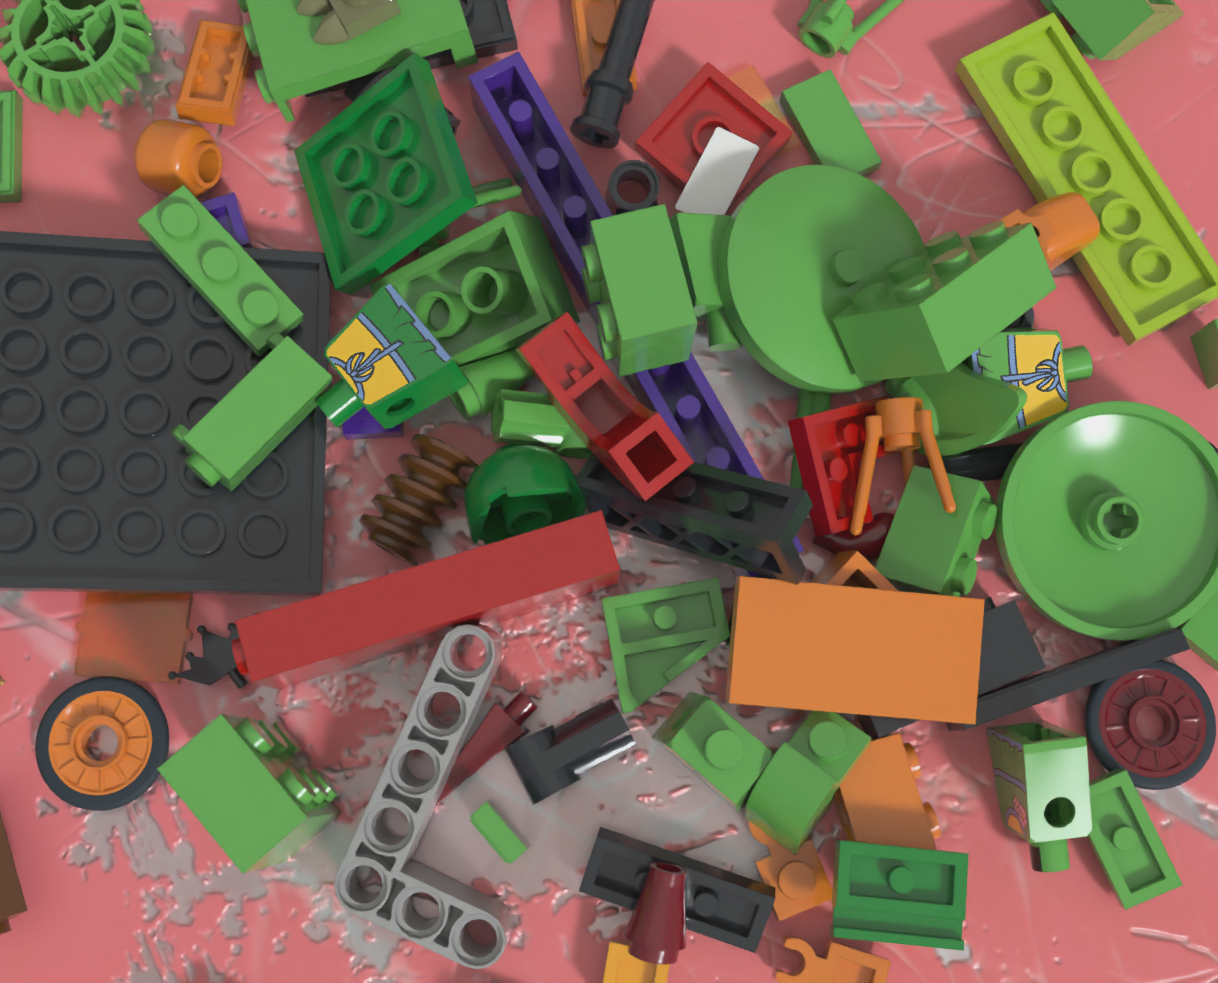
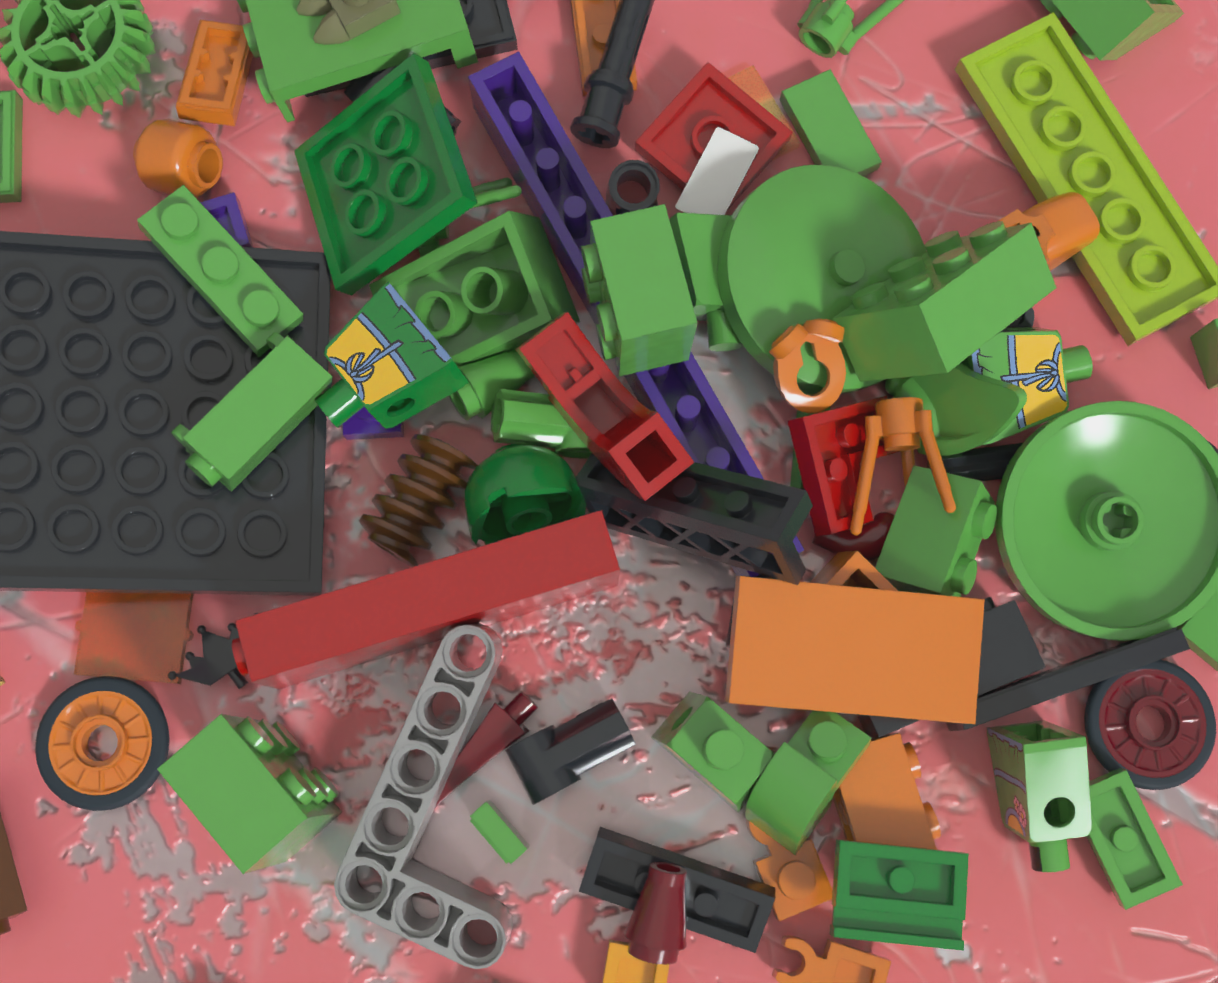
bright green wing [601,577,730,714] -> none
none -> orange piece [769,319,846,413]

